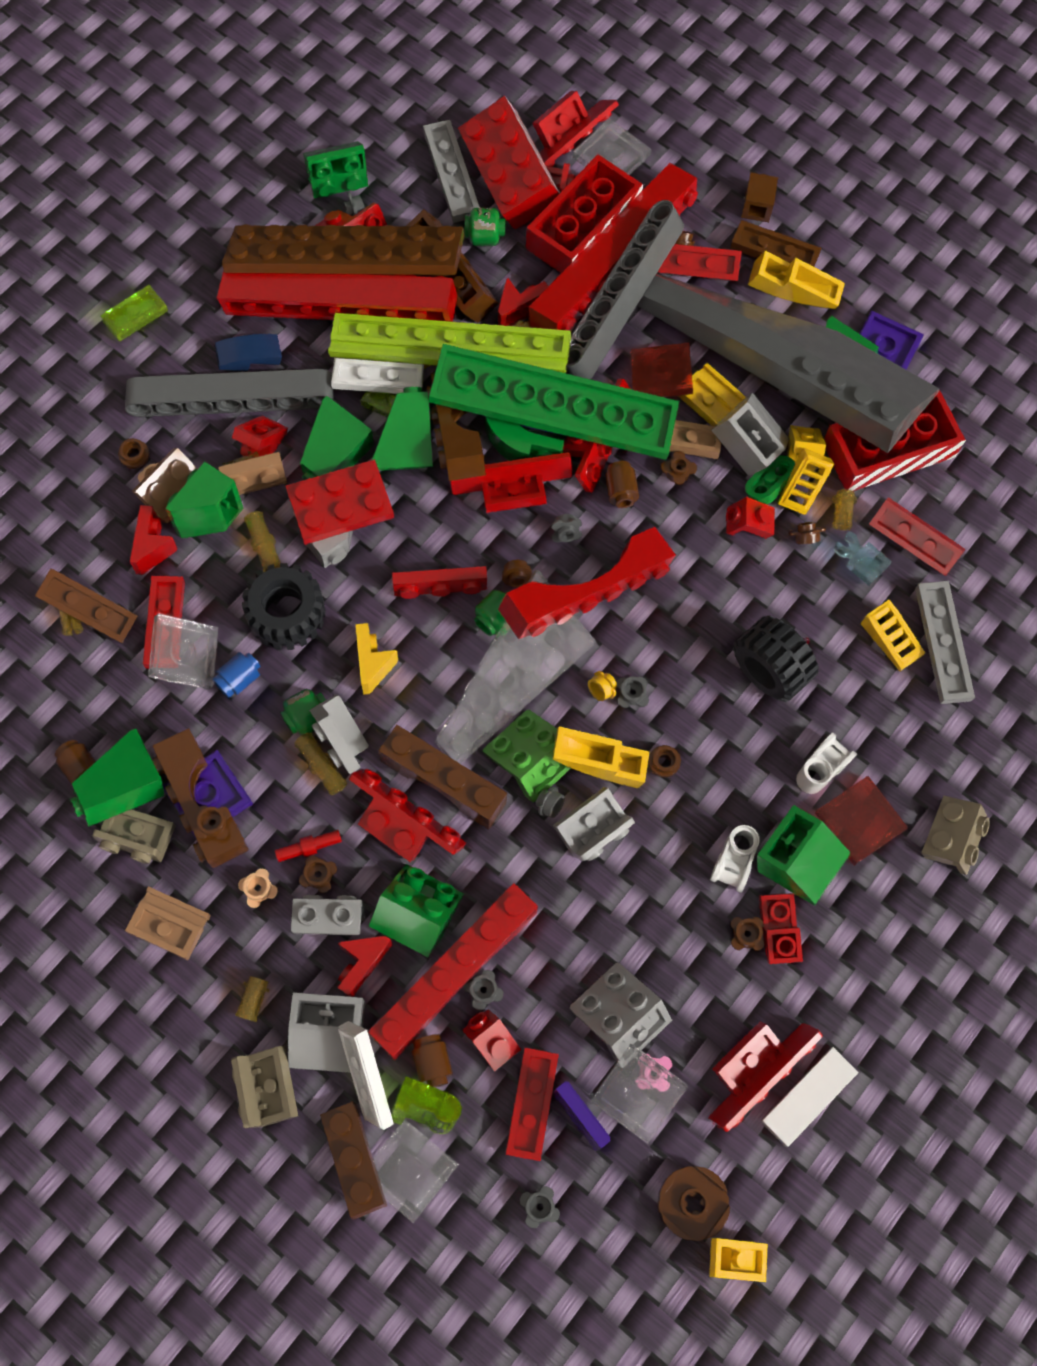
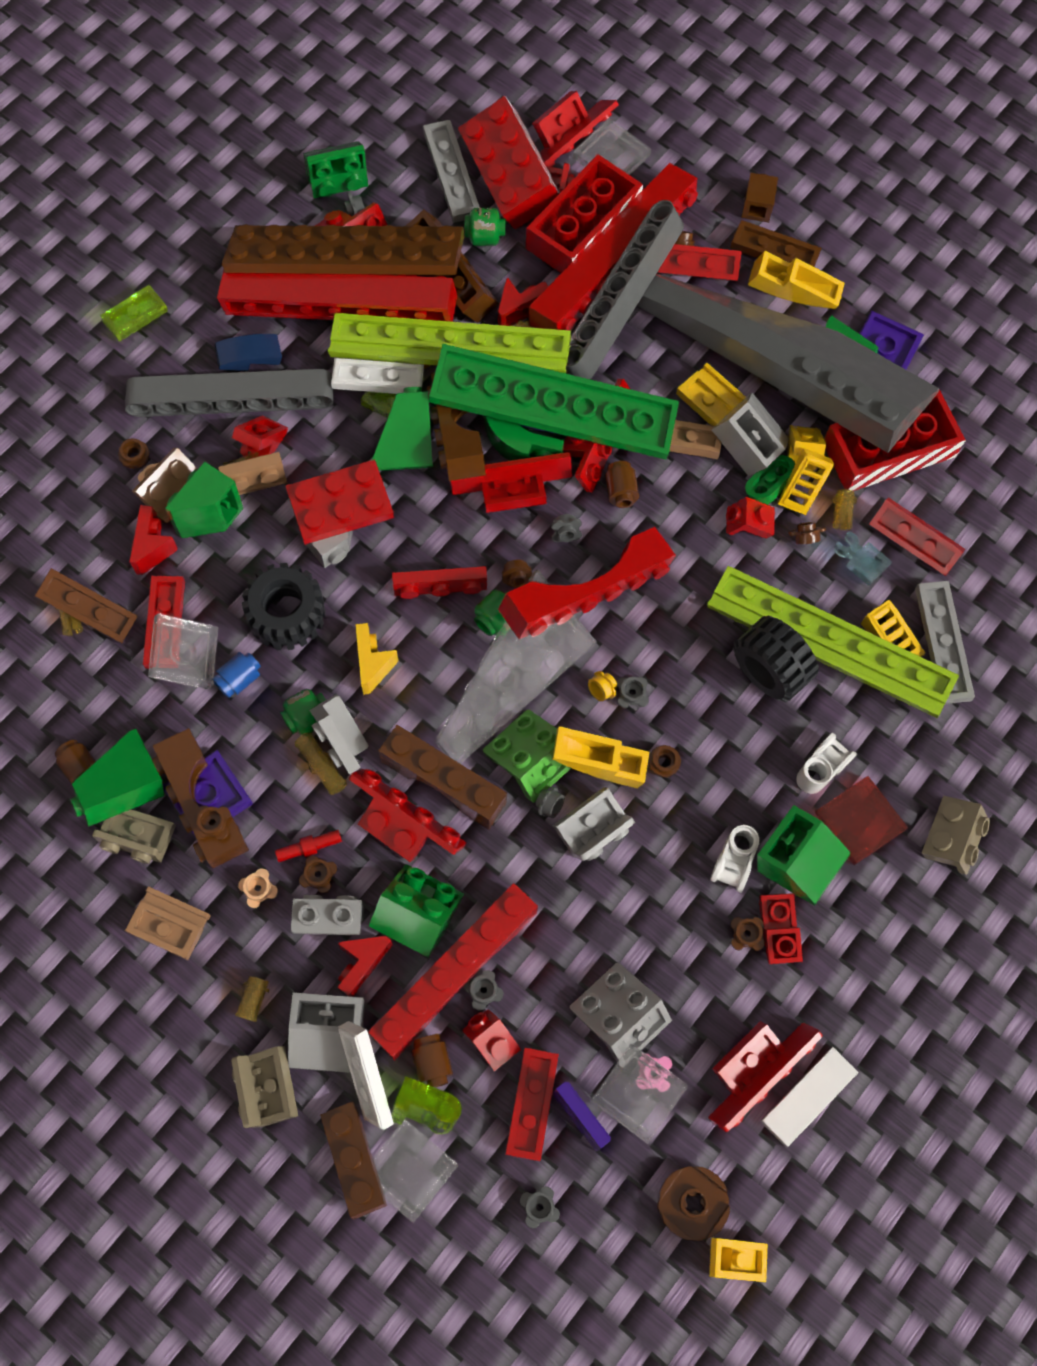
clear yellow pin [244,511,281,572] -> none
green slope [300,396,374,480] -> none
clear red tile [631,343,693,397] -> none
reddish brown plate [661,451,697,485] -> none
none -> lime plate [707,566,959,718]

